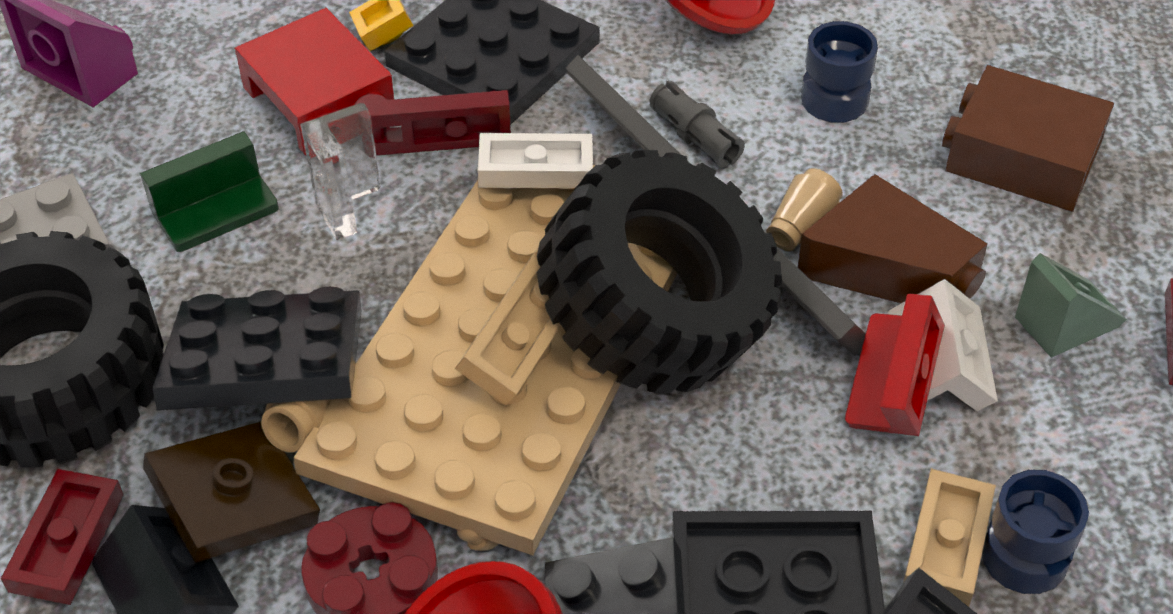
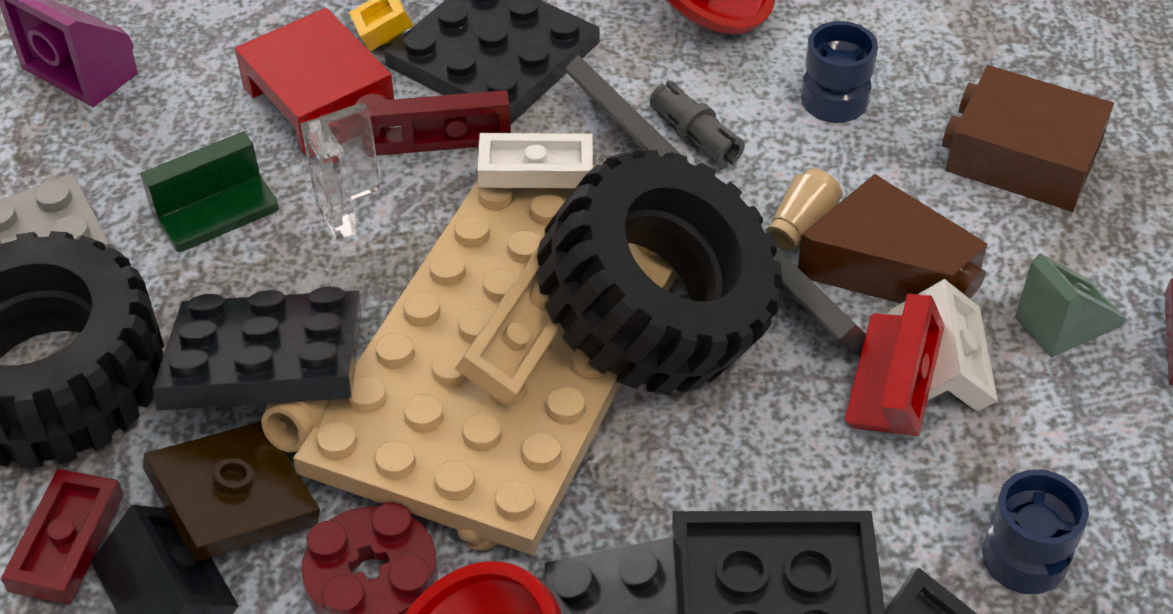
tan plate [903,468,996,607] -> none

